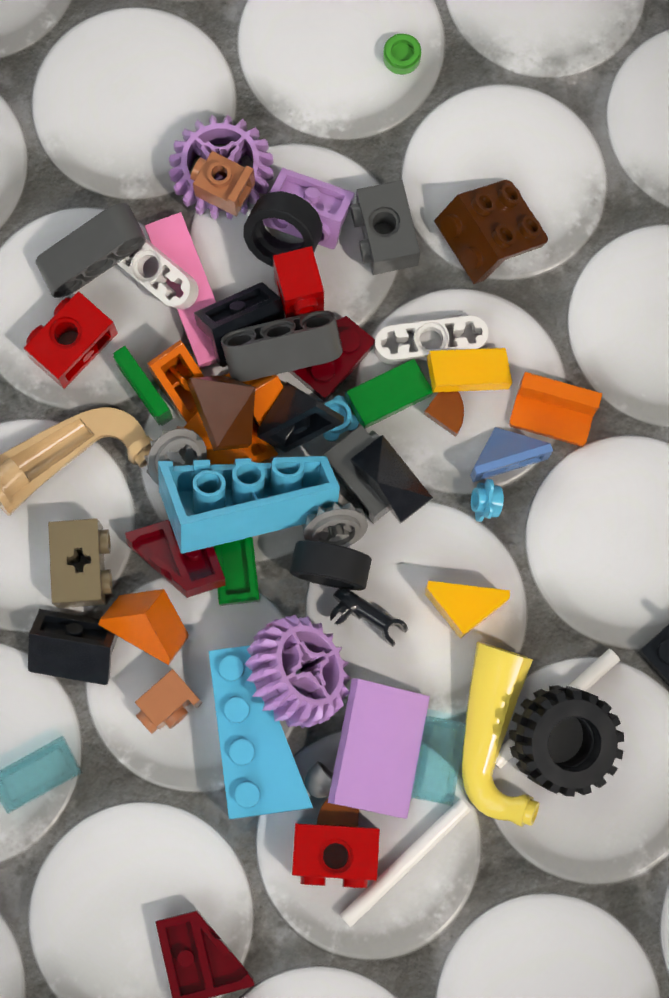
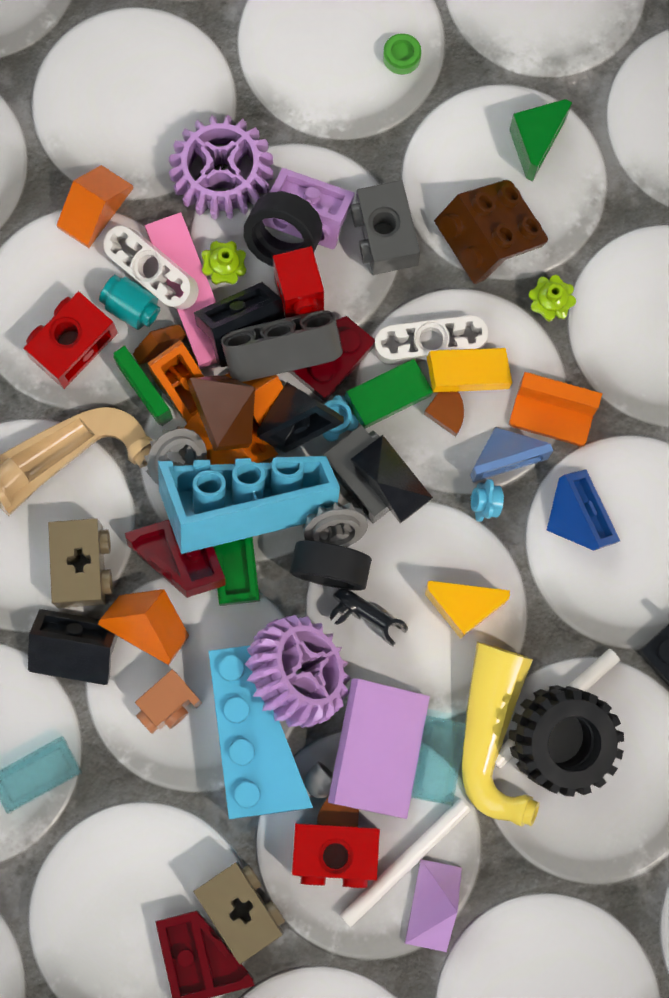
dark grey beam [36,203,146,298] -> none
nougat brick [190,151,255,217] -> none
none -> orange slope [56,165,134,248]
none -> teal brick [99,275,160,330]
none -> dark orange tile [133,324,186,365]
none -> dark tan brick [193,861,286,964]
none -> lime plant [201,241,246,285]
none -> lavender slope [405,859,462,952]
none -> green slope [509,99,572,182]
none -> lime plant [528,275,576,321]
none -> blue slope [547,469,620,551]

